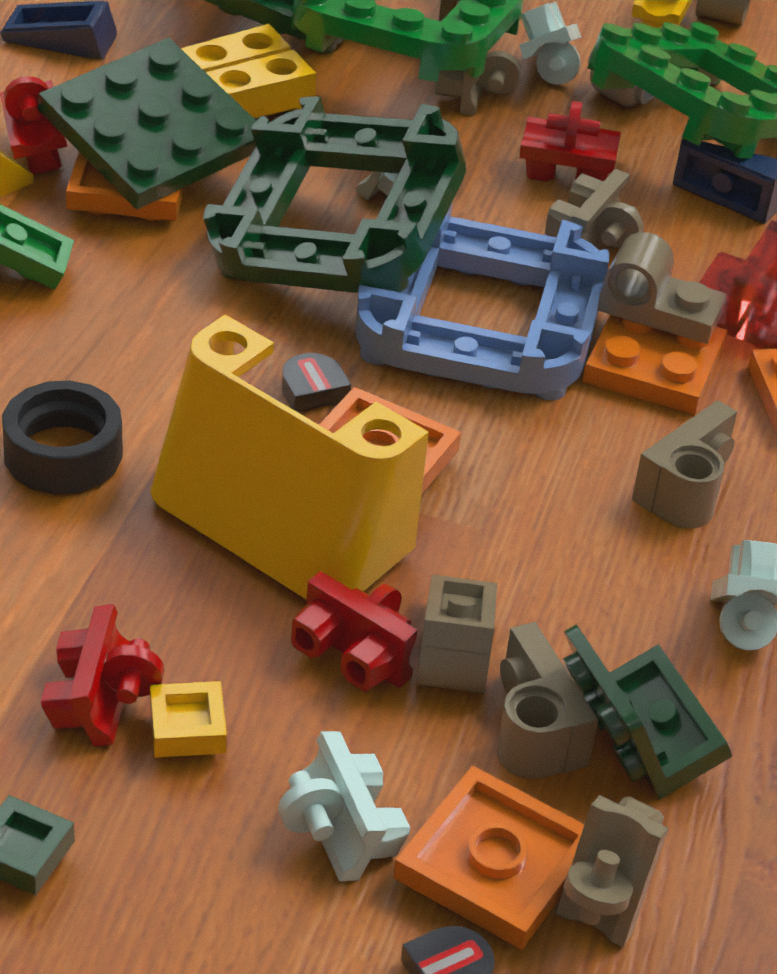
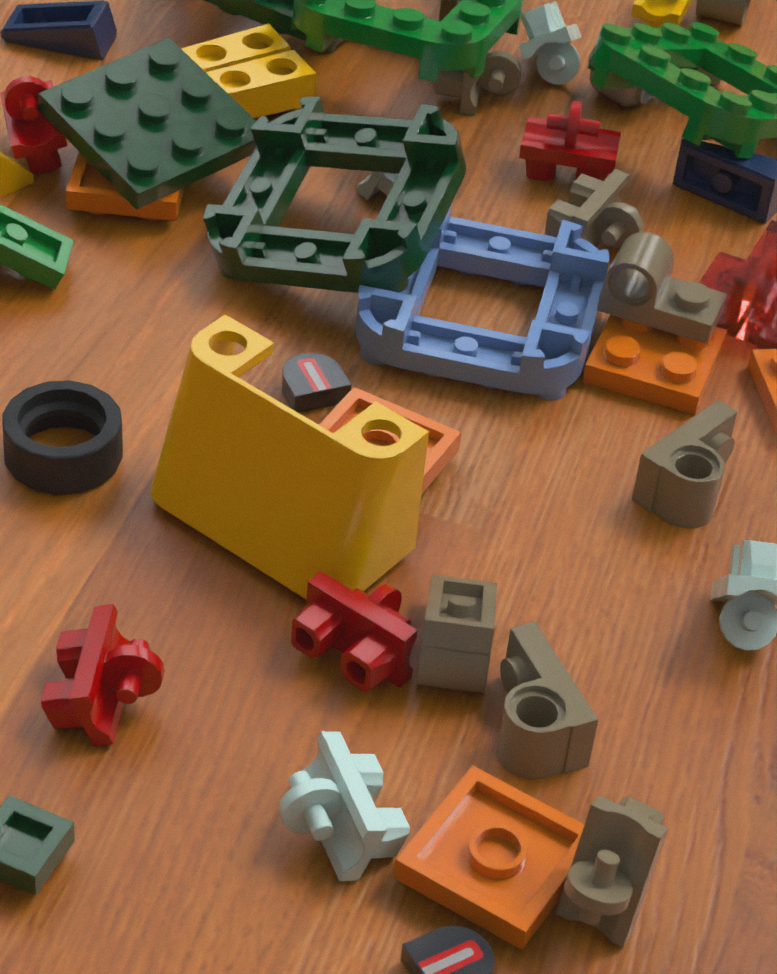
yellow plate [150,681,227,758] -> none
dark green bracket [563,625,733,799] -> none

